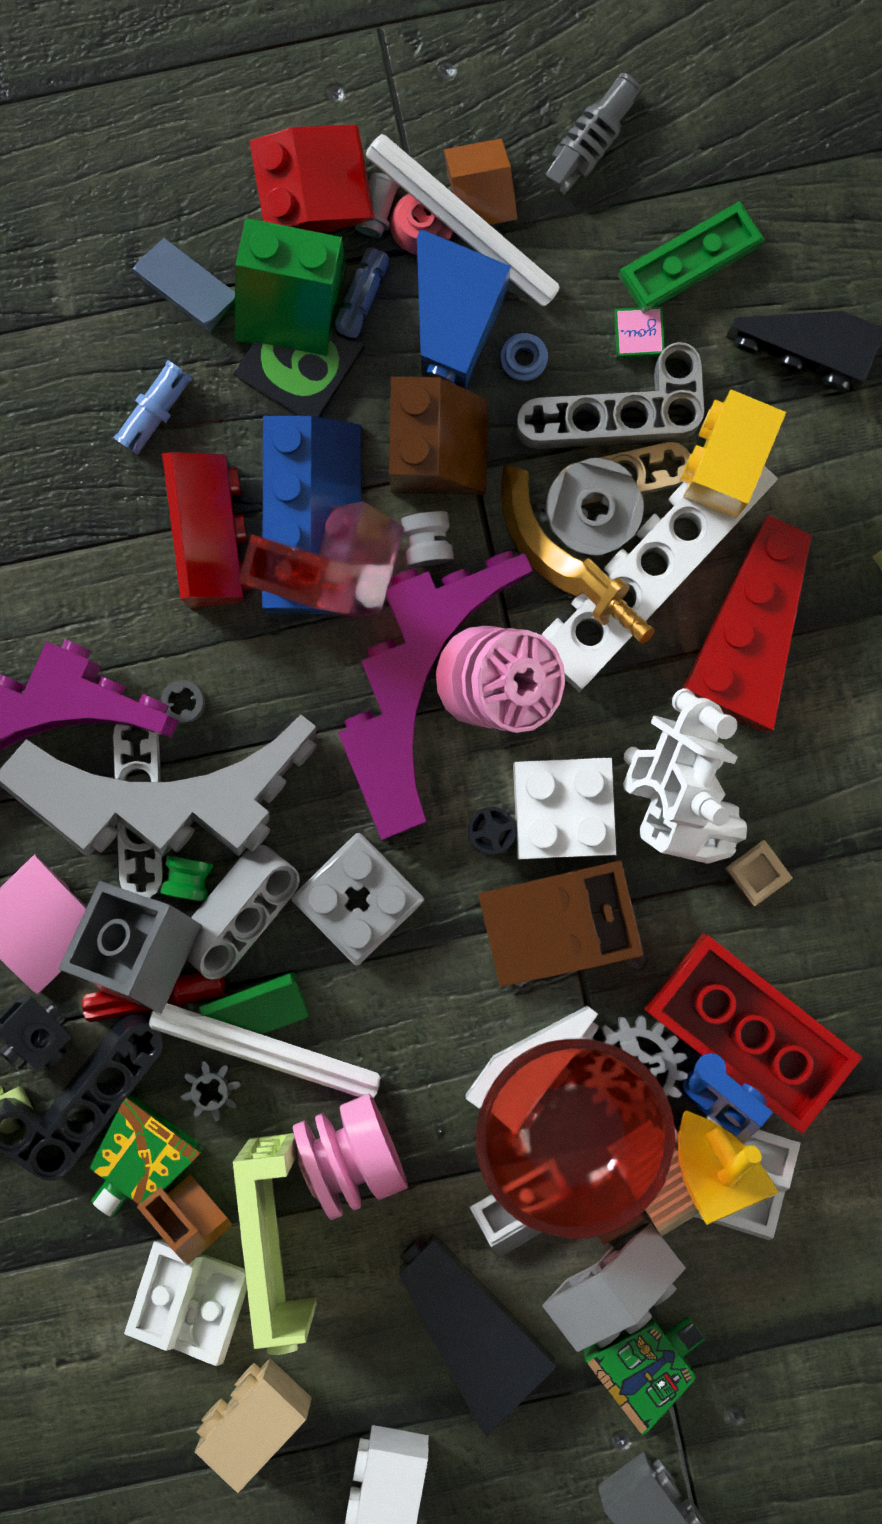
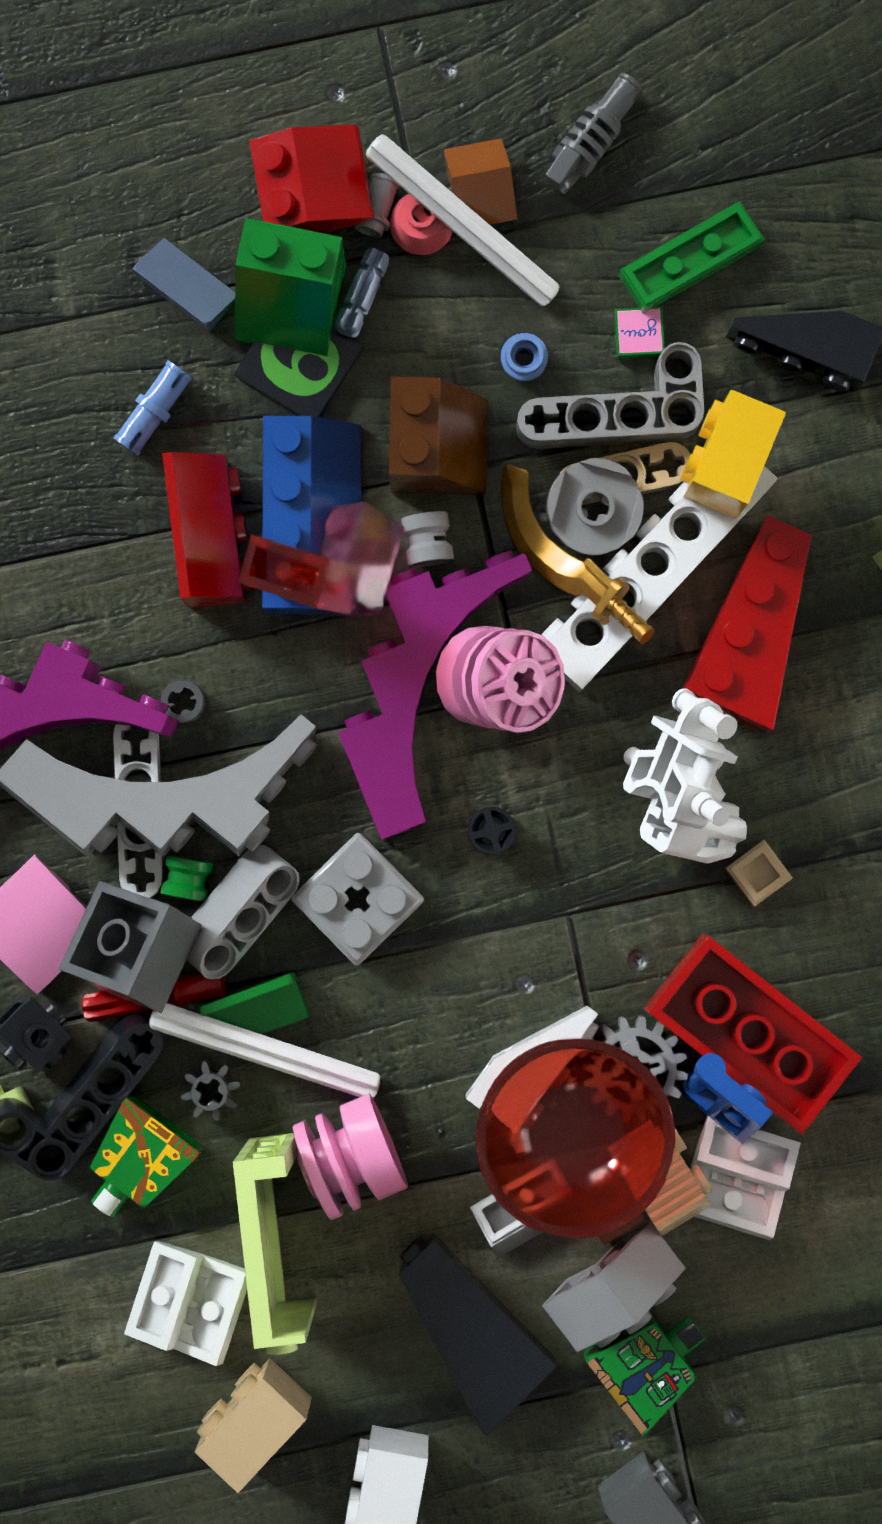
dark orange piece [137,1175,233,1266] -> none
blue slope [417,229,511,389] -> none
reddish brown slope [478,860,644,987] -> none
white brick [513,758,616,859] -> none
yellow shield [678,1111,779,1225] -> none

